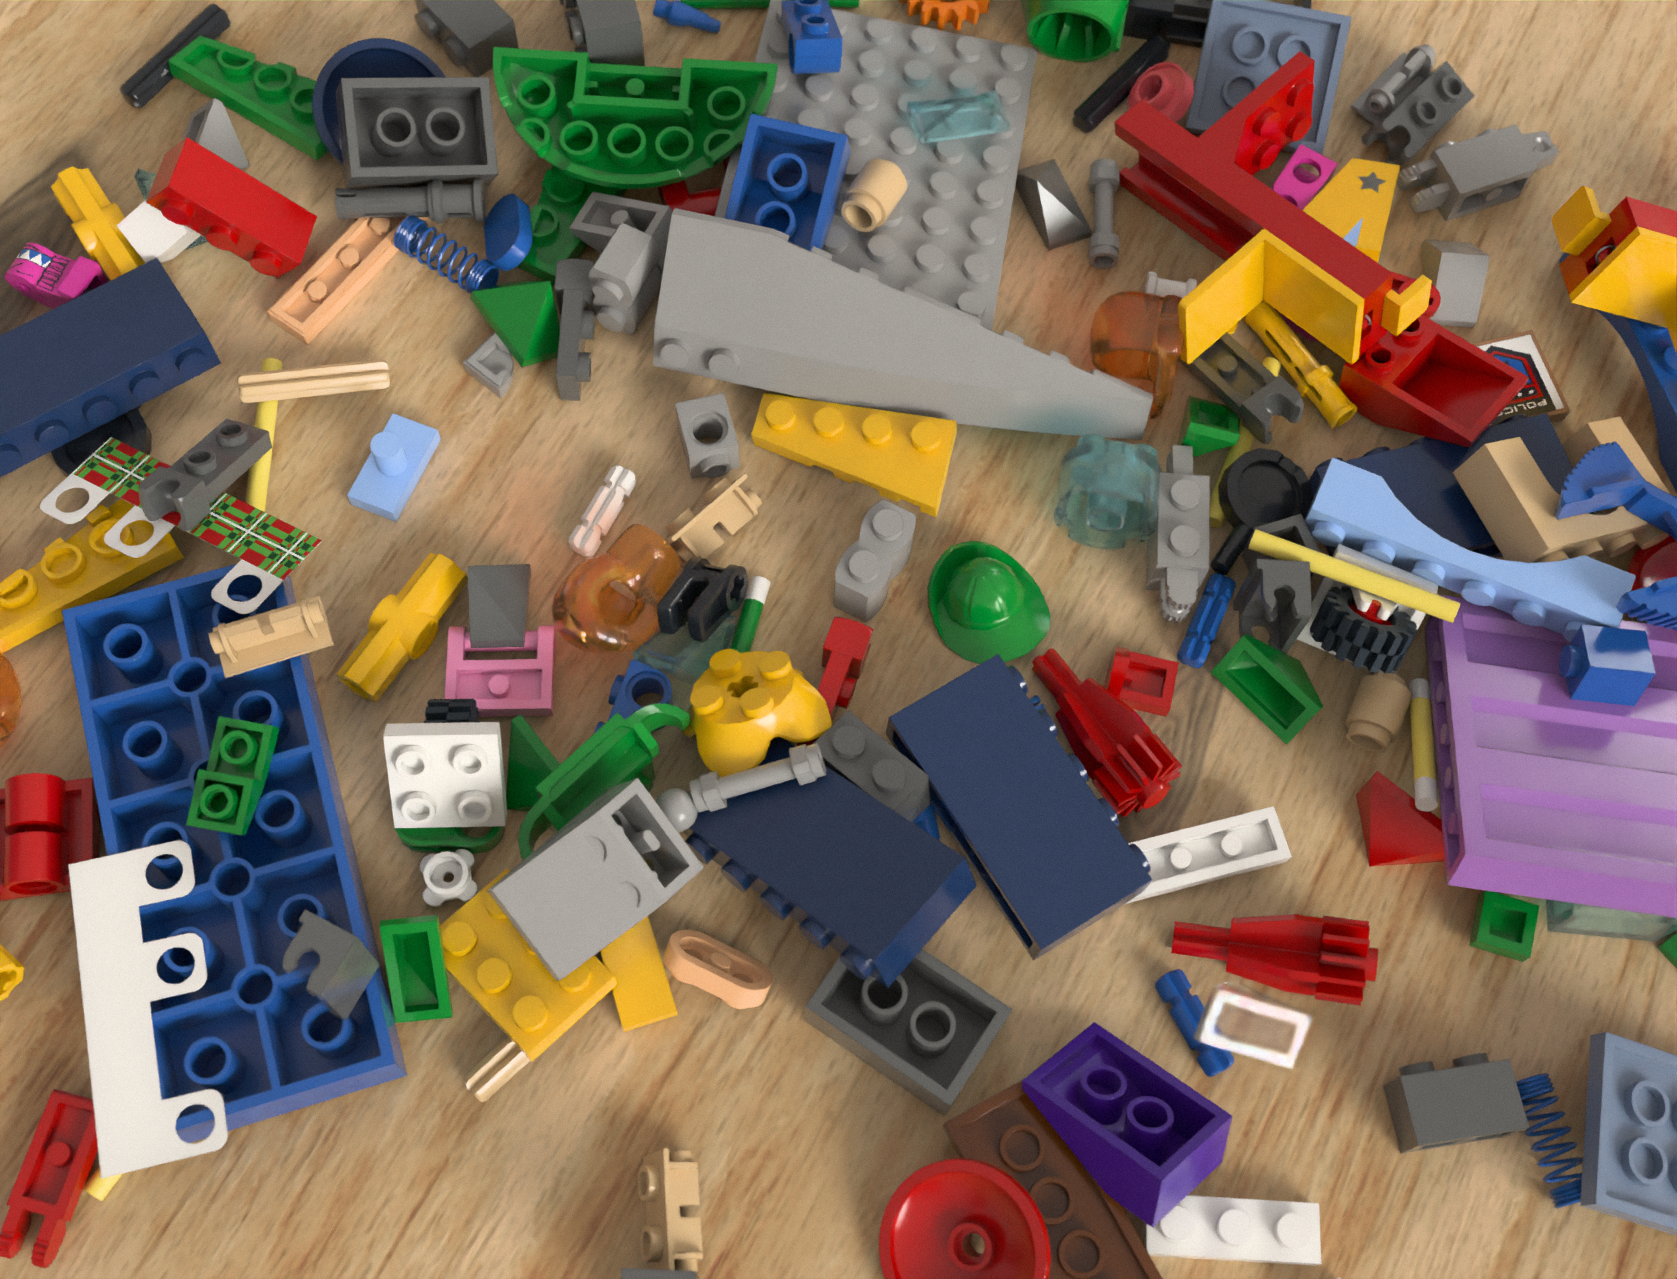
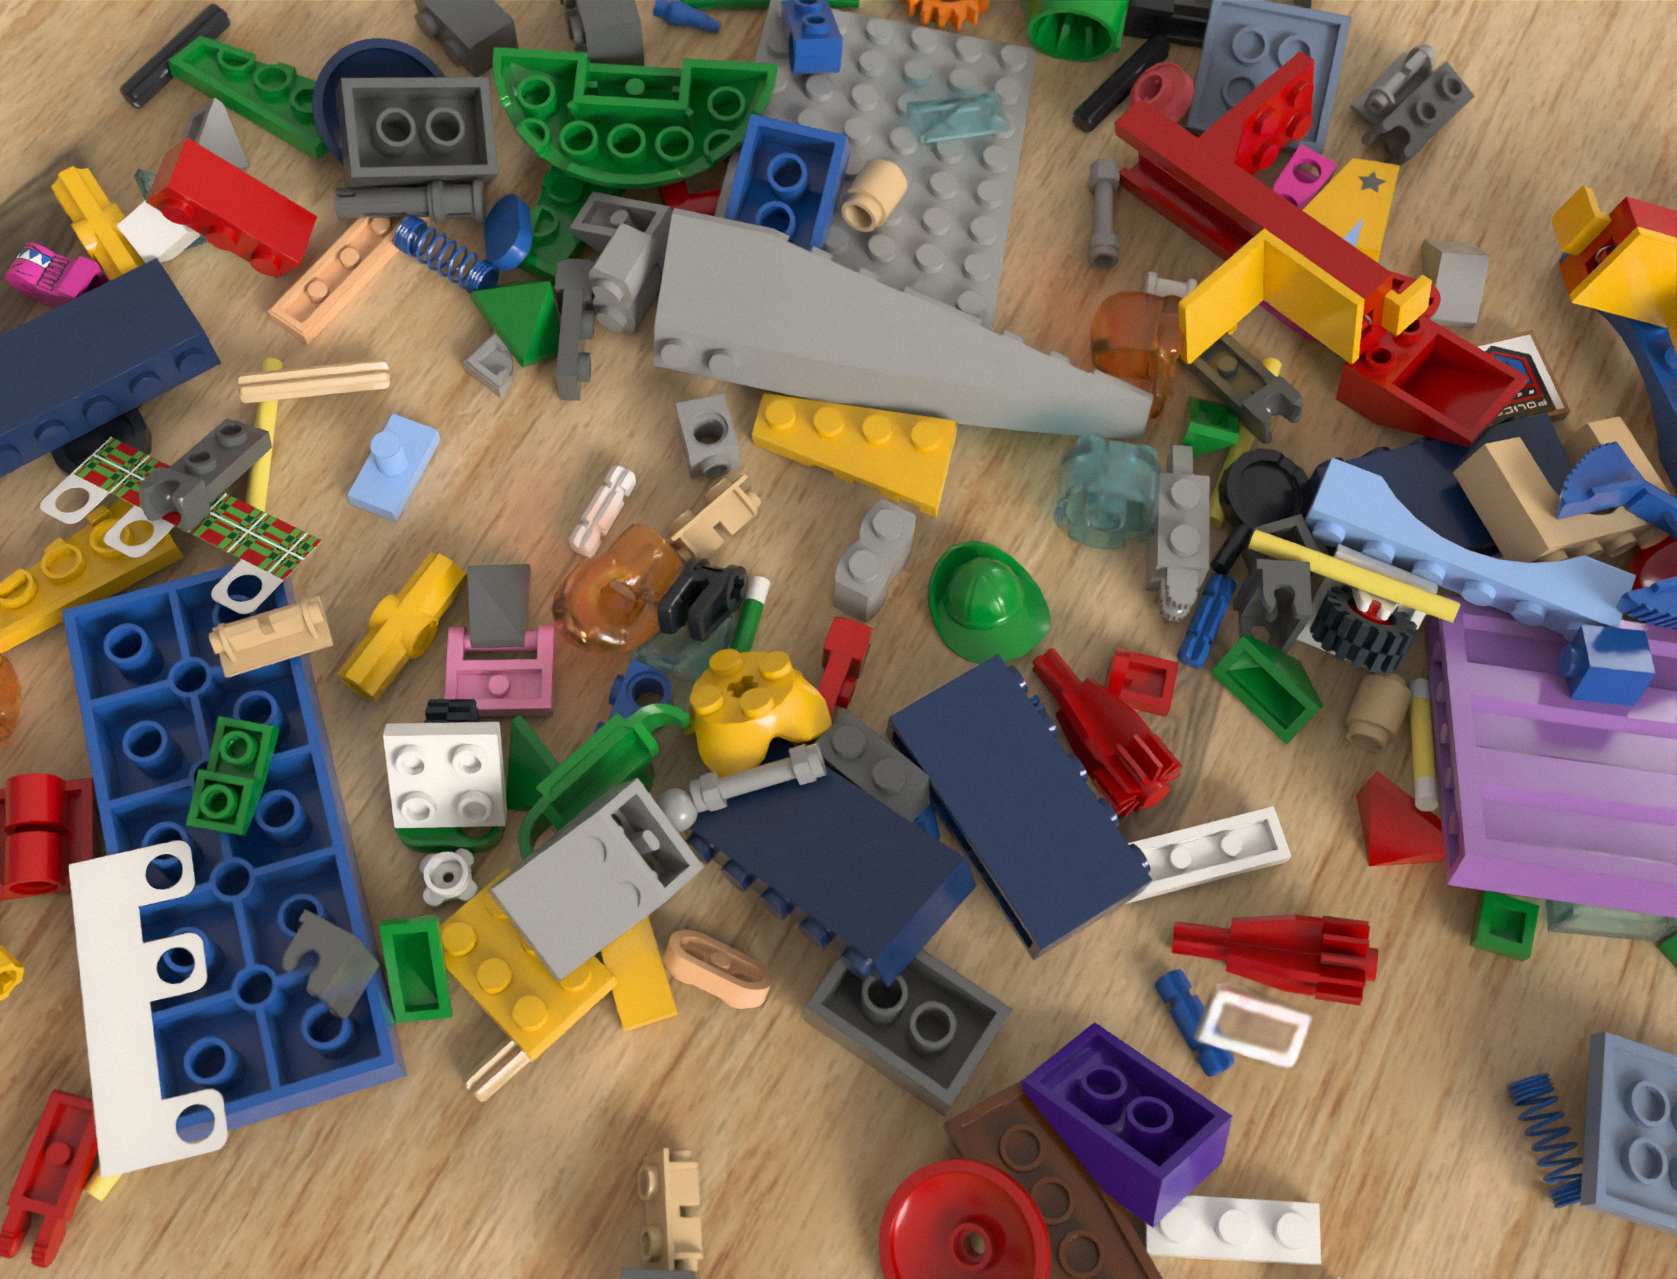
dark grey slope [1015,159,1092,251] -> none
yellow pin [1245,301,1358,429] -> none
dark grey brick [1383,1053,1529,1153] -> none
light grey hinge [1396,124,1559,222] -> none

